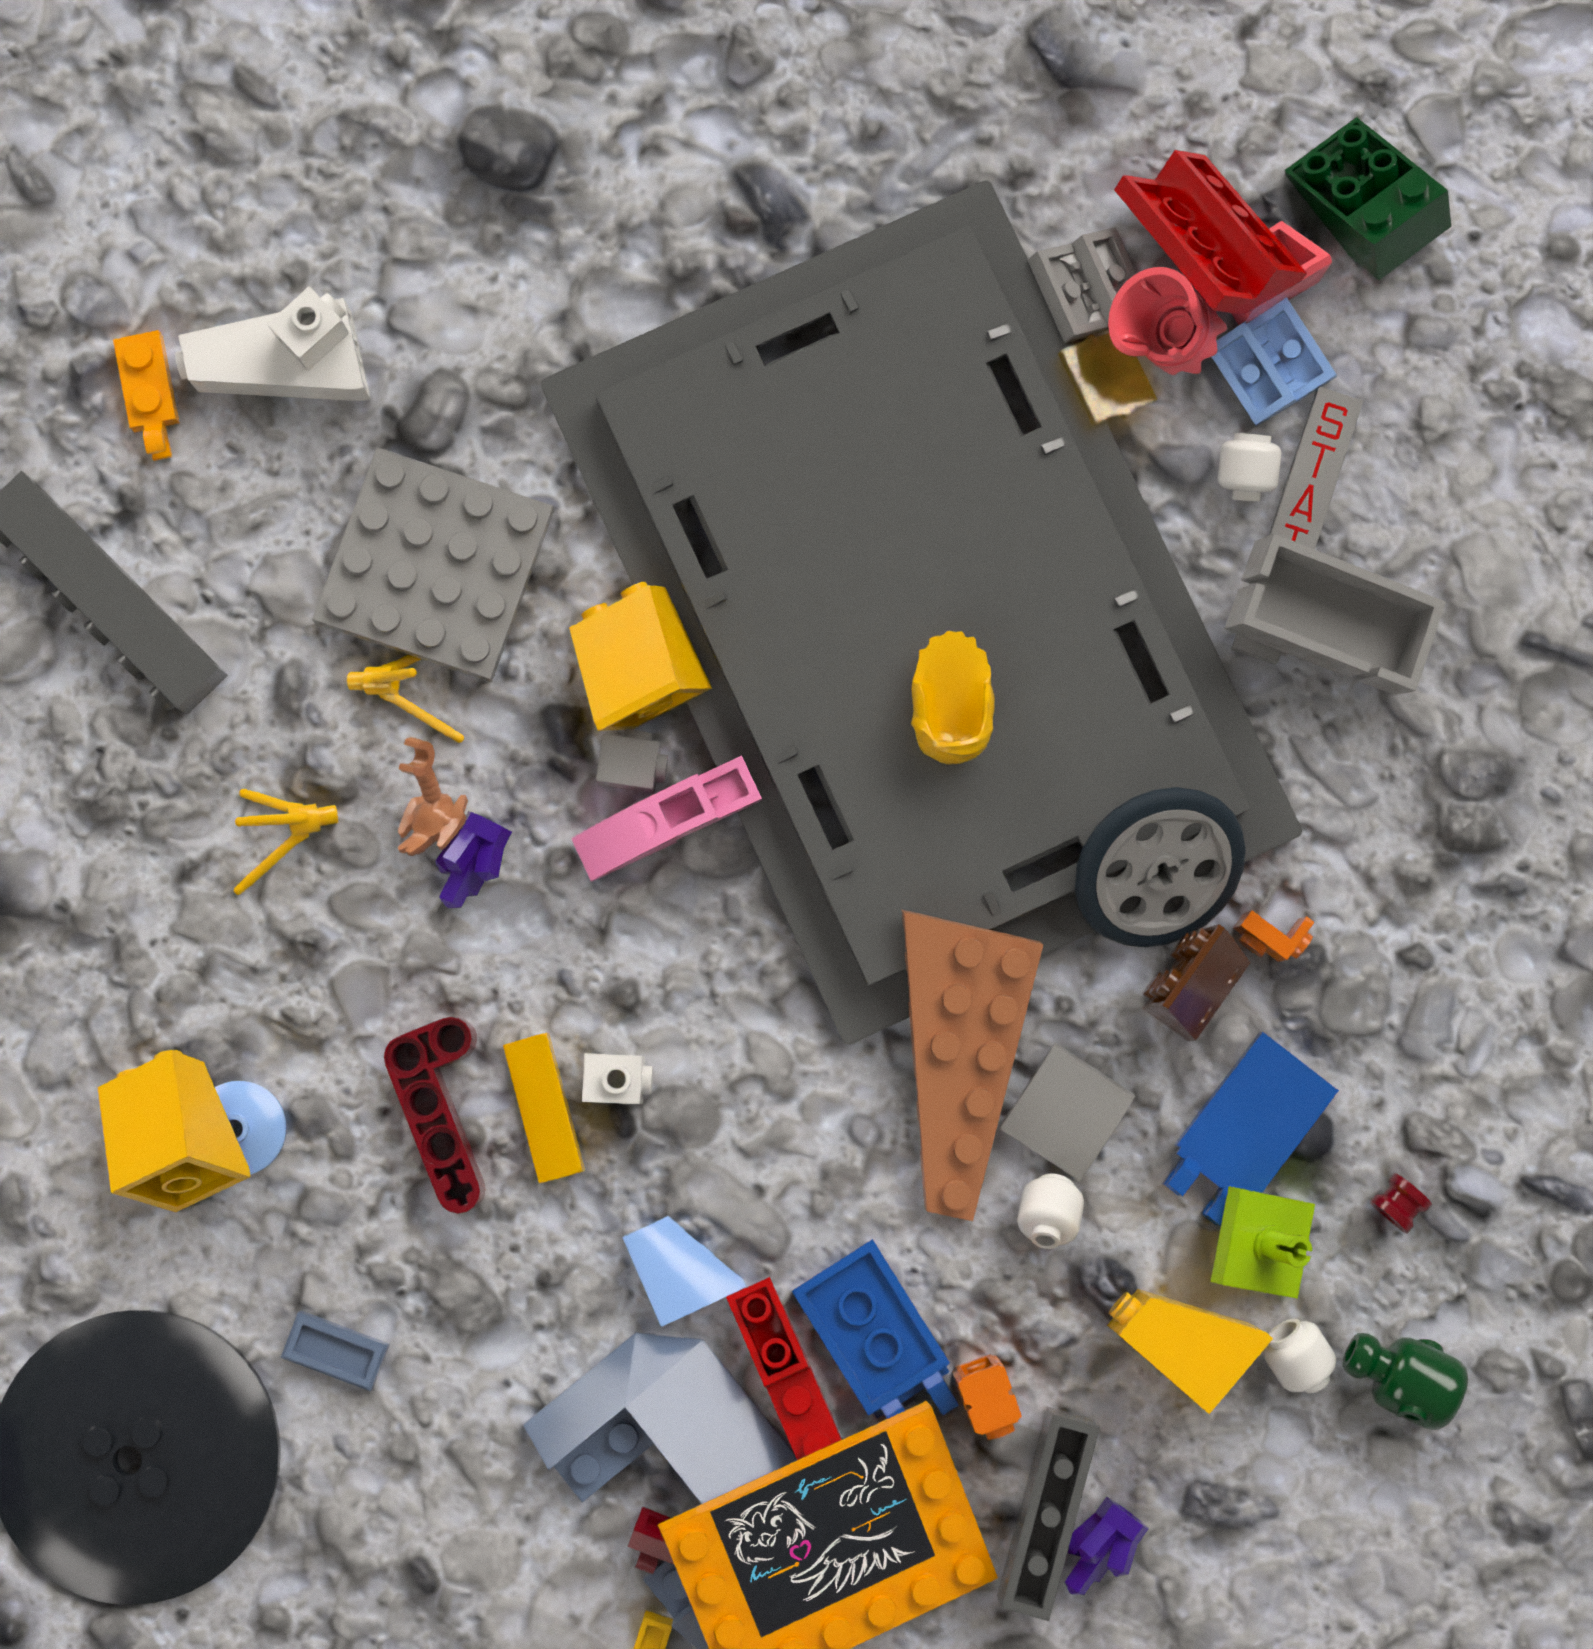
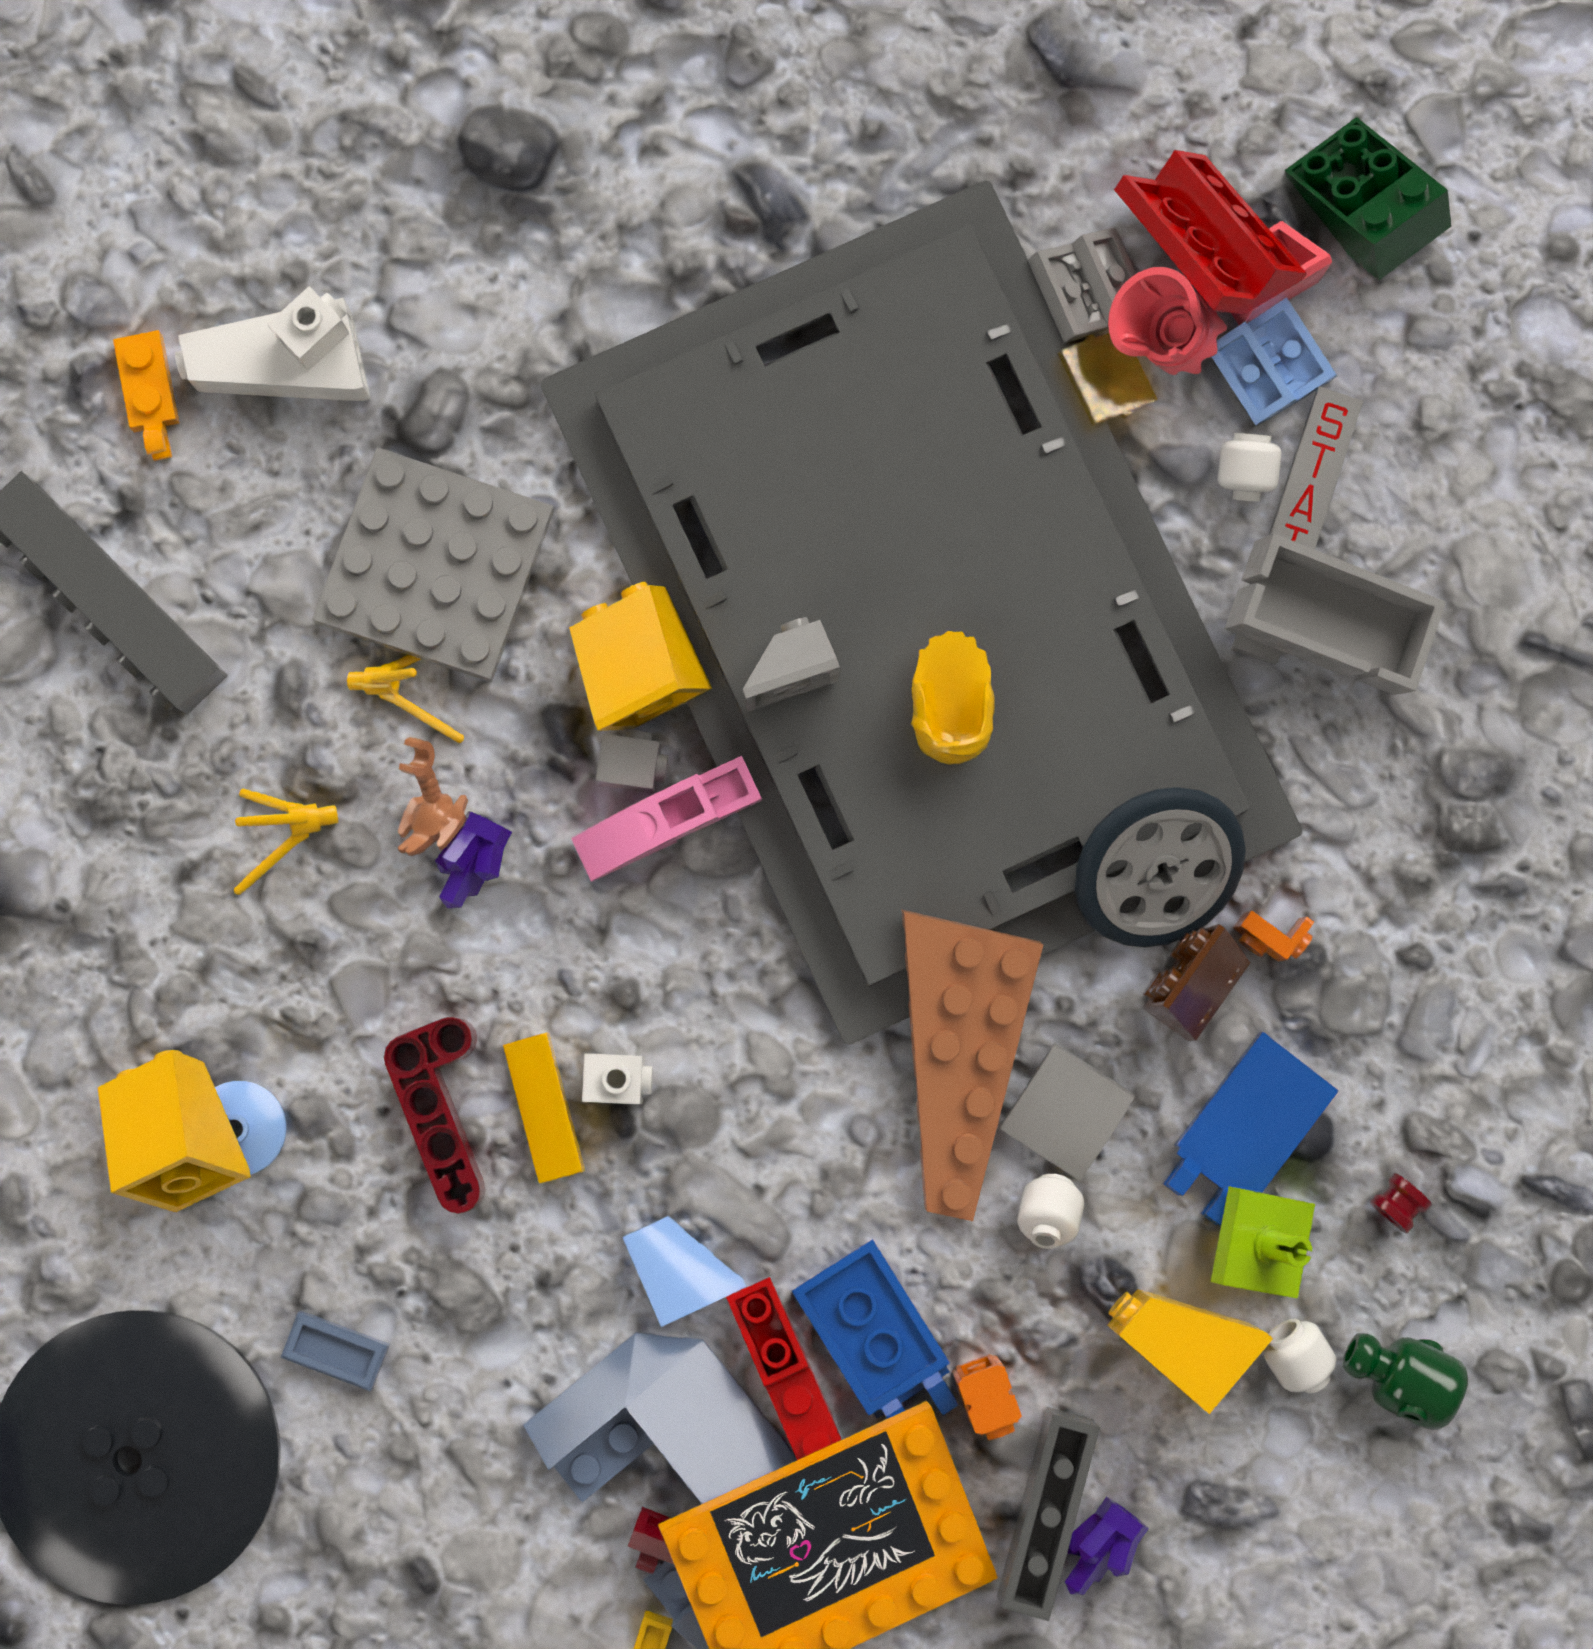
none -> light grey slope [743,617,840,712]

